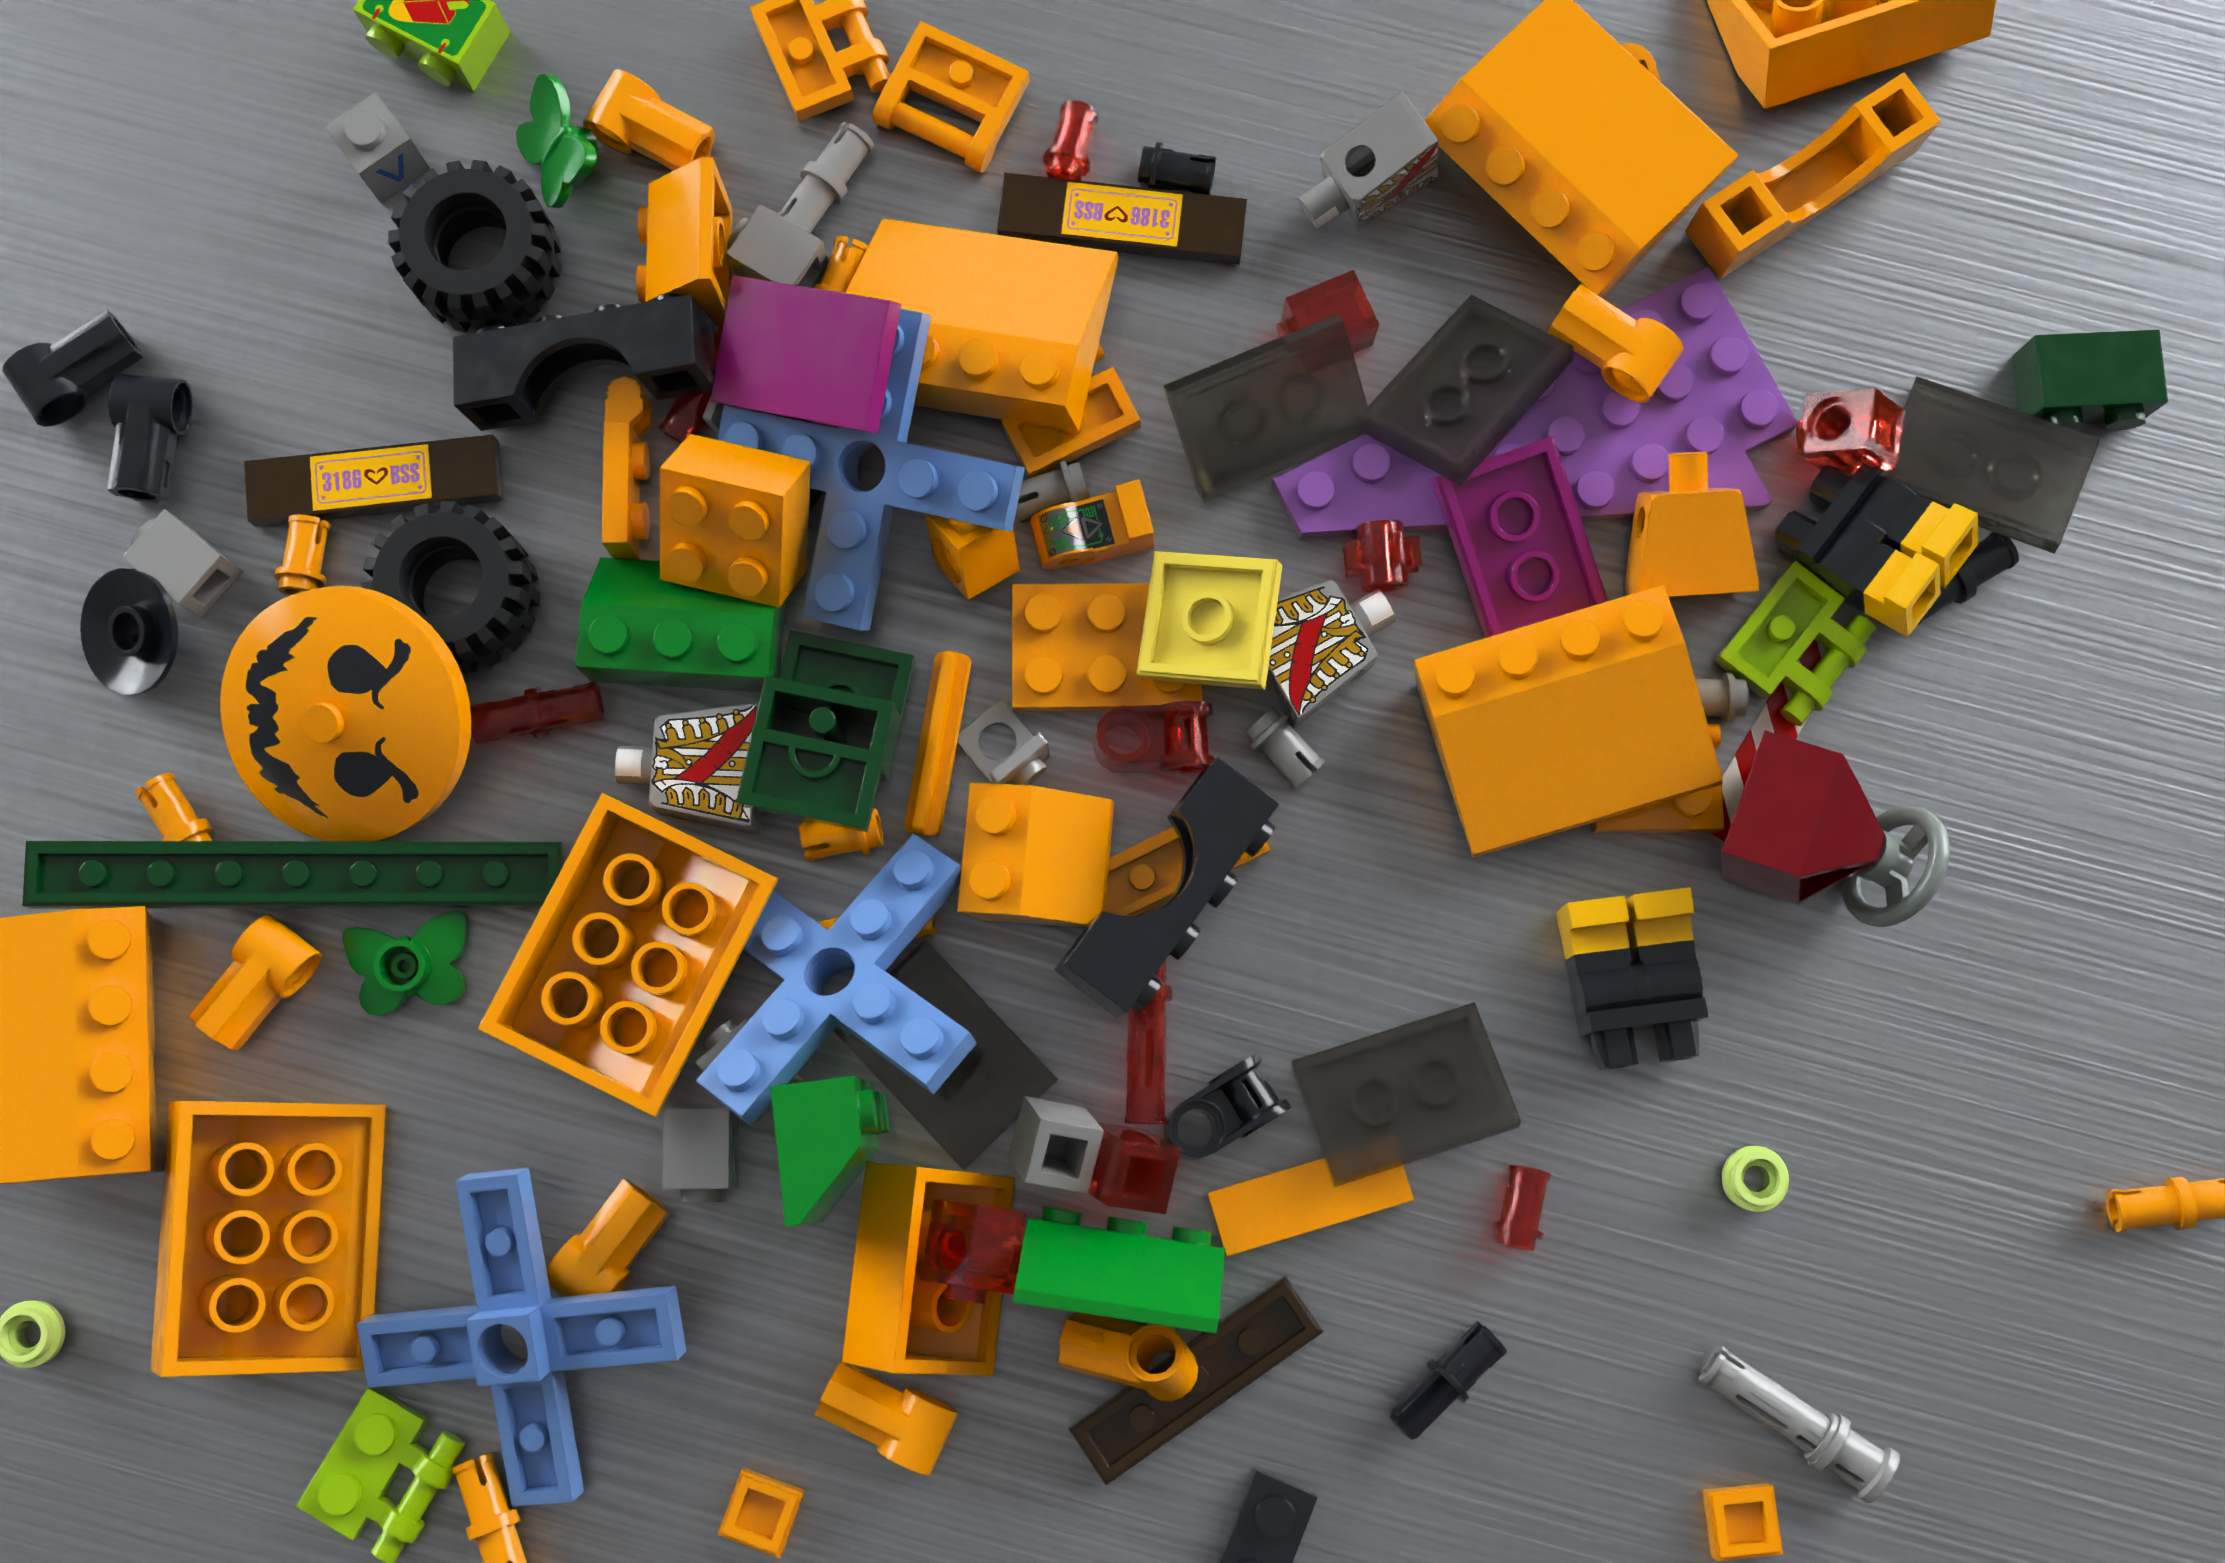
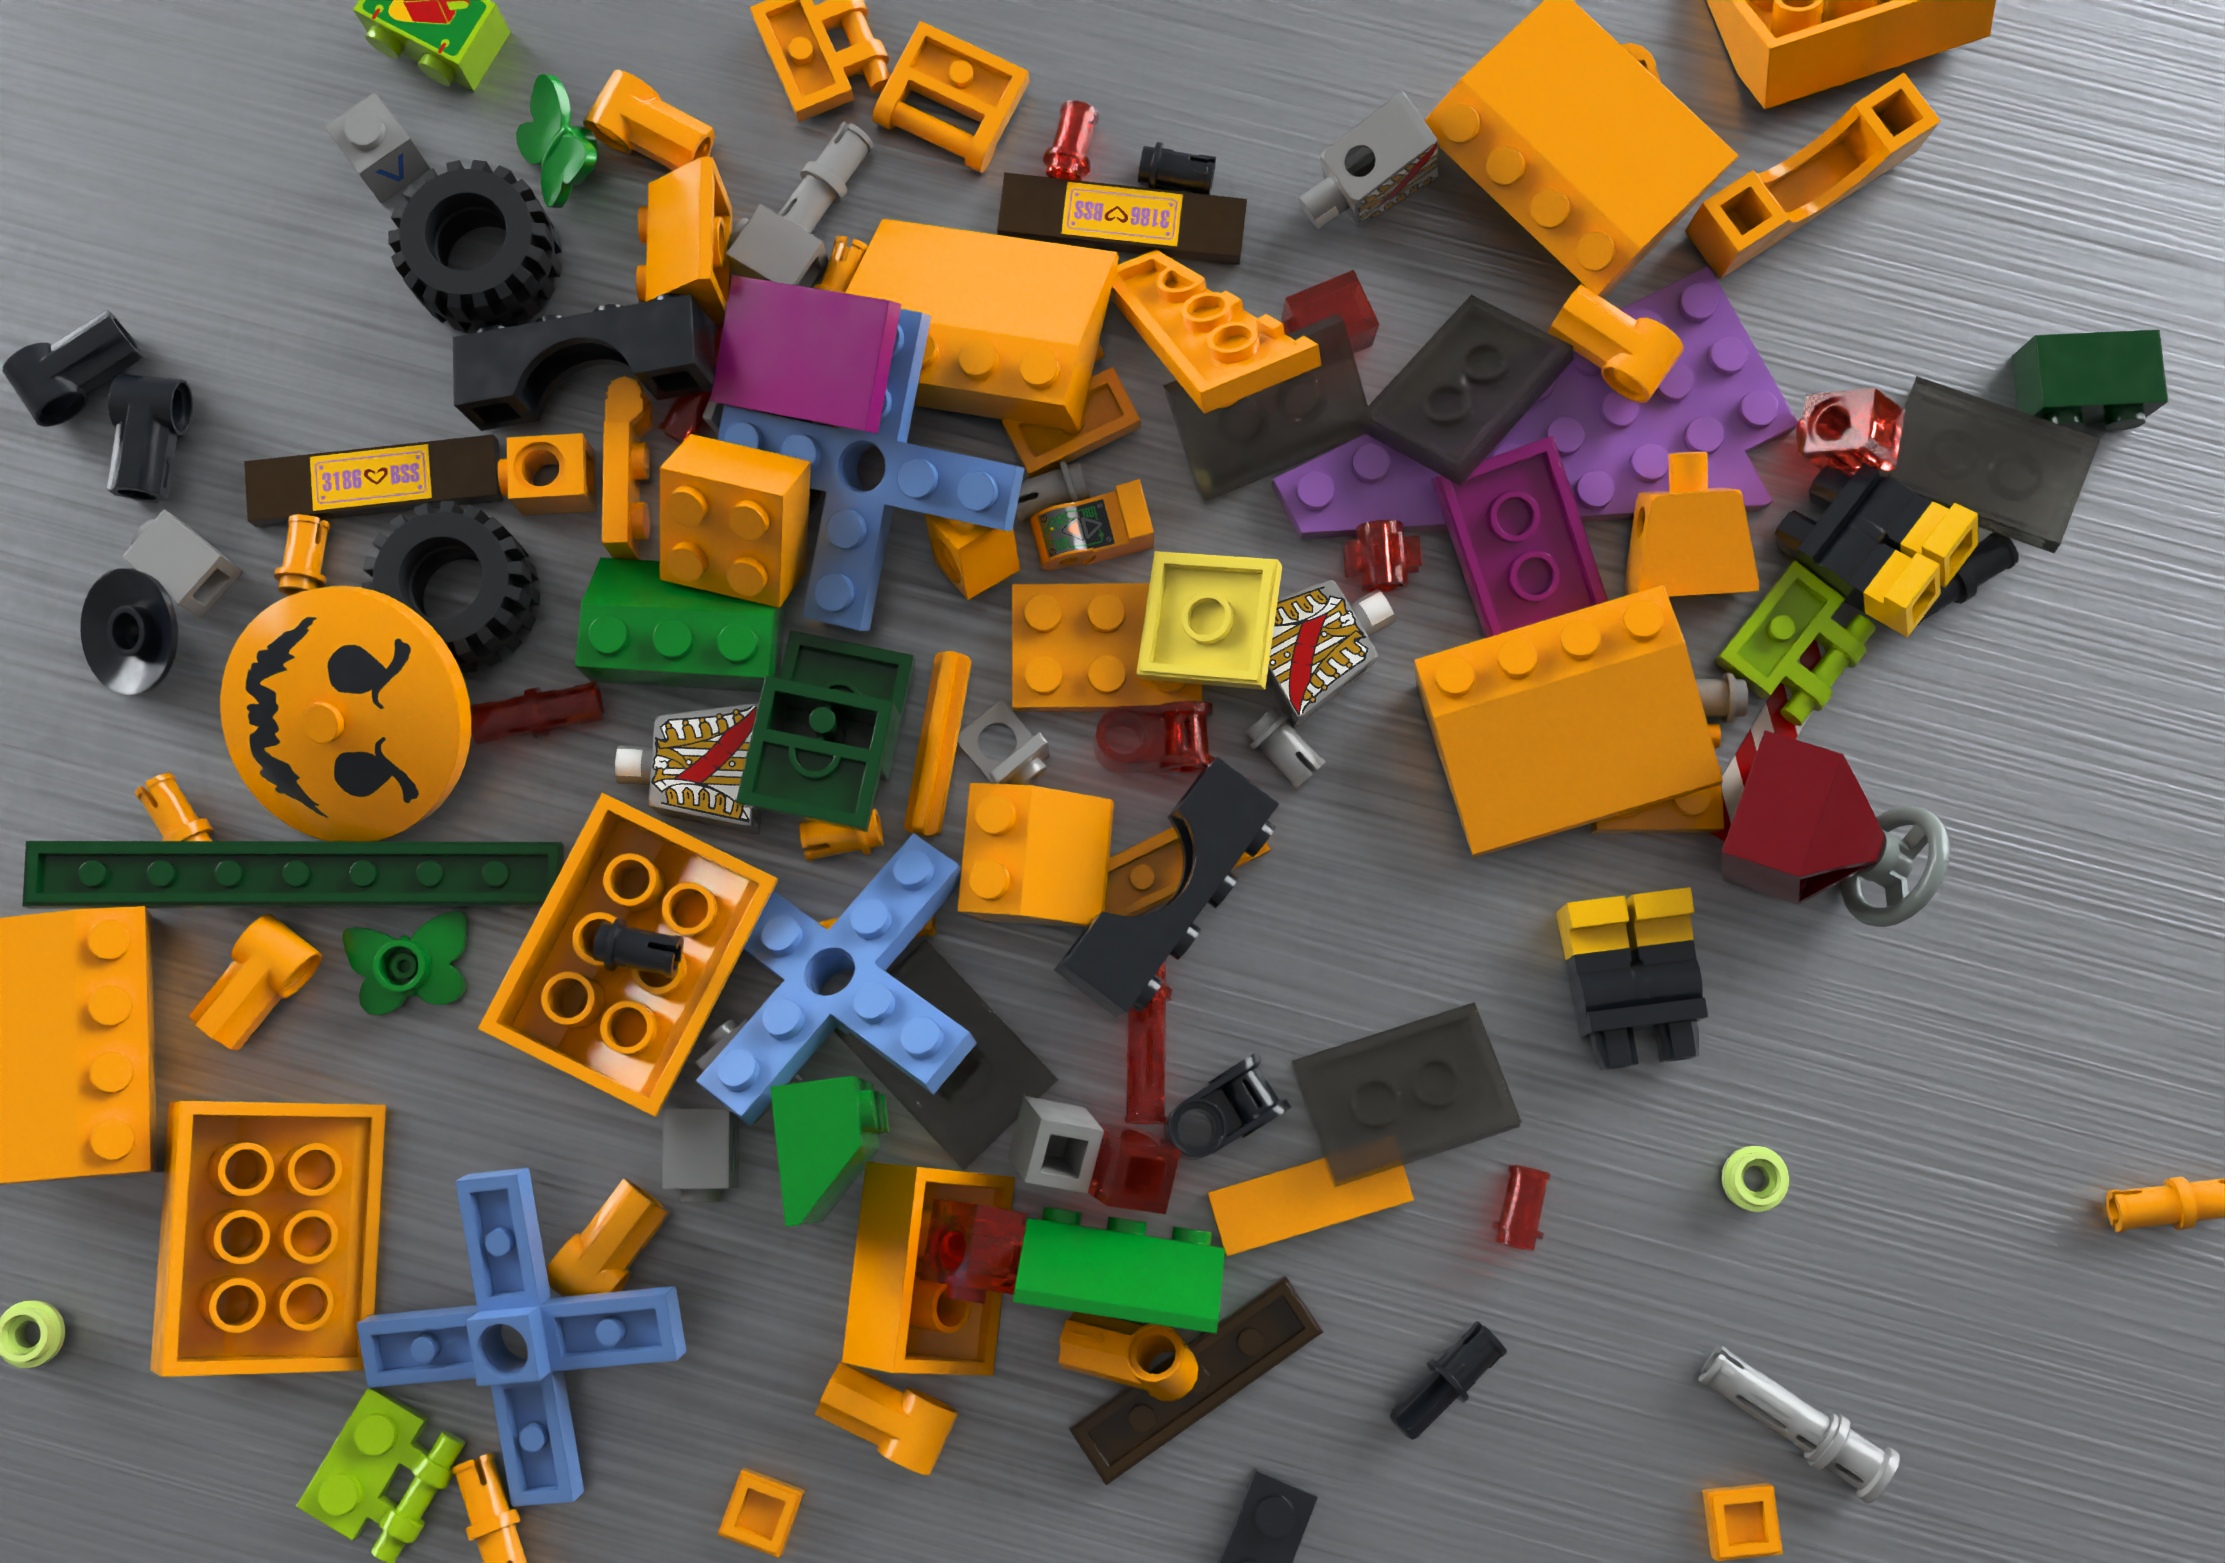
none -> light orange brick [498,433,597,516]
none -> black pin [593,918,684,979]
none -> light orange wing [1110,250,1322,414]

